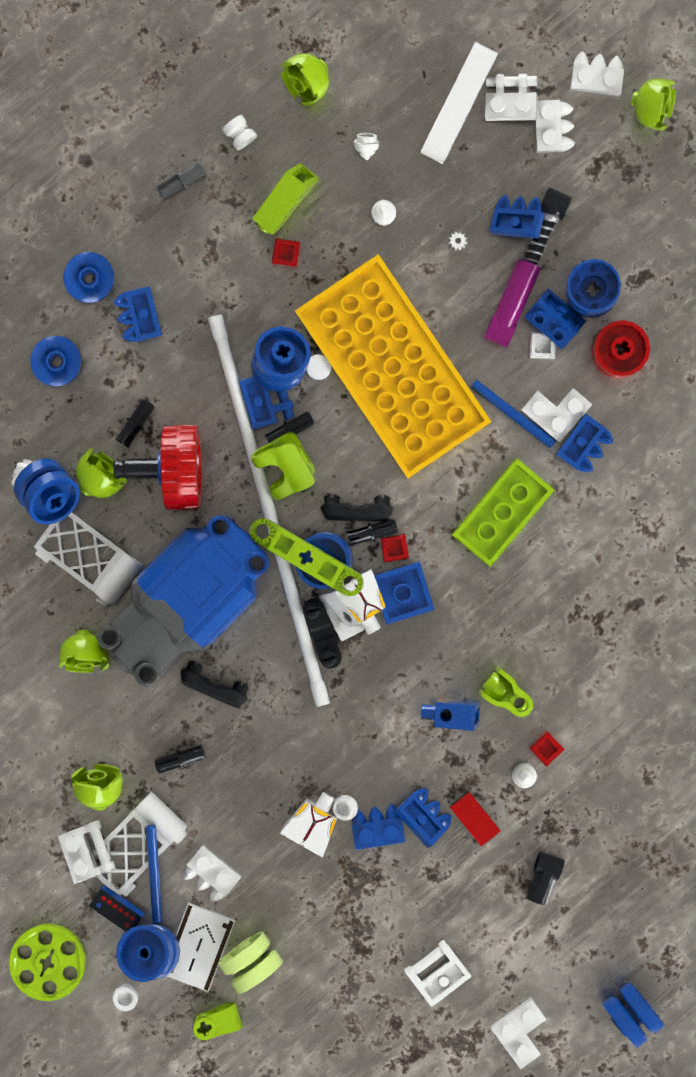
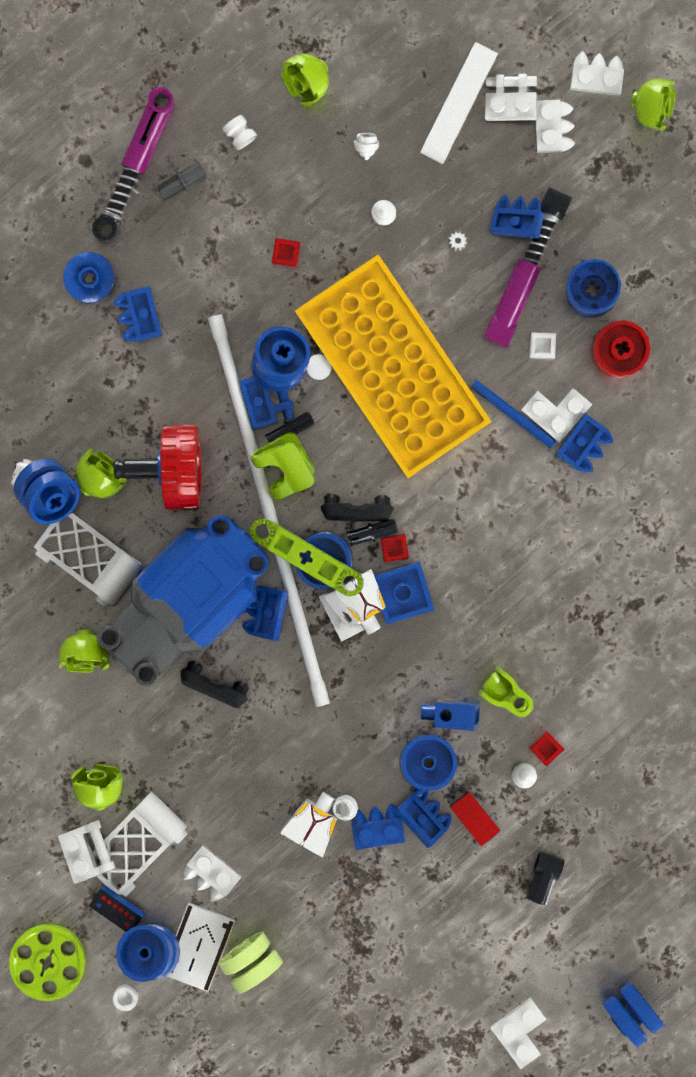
blue dish [30,336,81,387] -> none
black axle [115,399,154,448] -> none
blue bar [146,825,163,924] -> none
black axle [155,745,206,773] -> none
lime piece [193,1002,243,1041] -> none
lime slope [252,163,320,234] -> none
black piece [303,598,342,669] -> none
white plate [404,939,472,1007] -> none
lime tile [451,458,555,567] -> none
blue bracket [525,288,586,349] -> none
none -> piece [92,87,175,244]
none -> blue plate [242,586,288,641]
none -> blue wheel [399,735,457,791]

